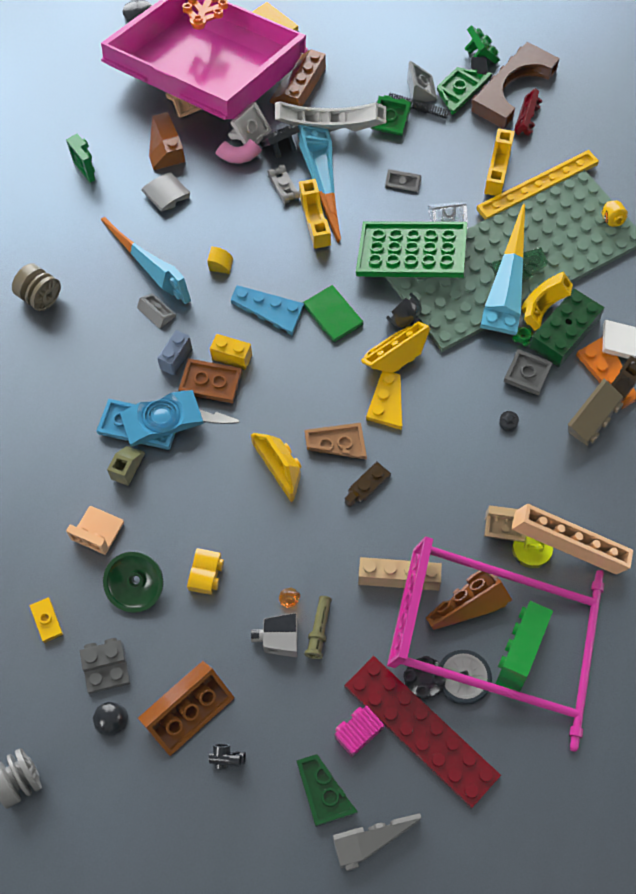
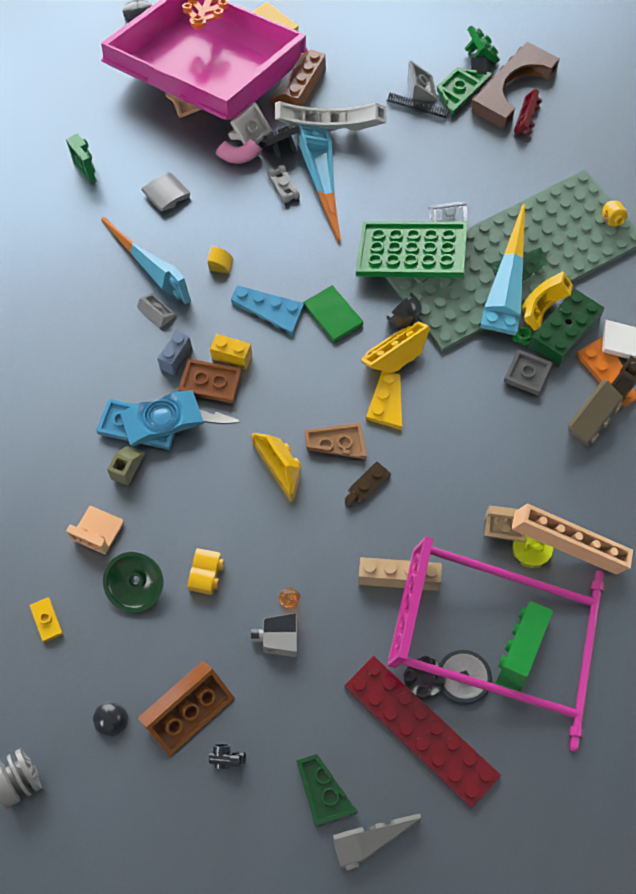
dark tan wheel [12,263,61,311] -> none
dark grey plate [79,638,130,694] -> none
dark orange wedge [149,112,185,170] -> none
yellow arch [299,179,331,249] -> none
olive pin [304,596,332,660] -> none
dark pink brick [335,706,384,757] -> none
green plate [370,95,411,136] -> none
light grey slope [385,169,422,192] -> none
dark orange wedge [426,570,512,630] -> none
yellow plate [476,150,599,220] -> none
yellow arch [484,128,515,196] -> none
black tile [499,411,519,431] -> none

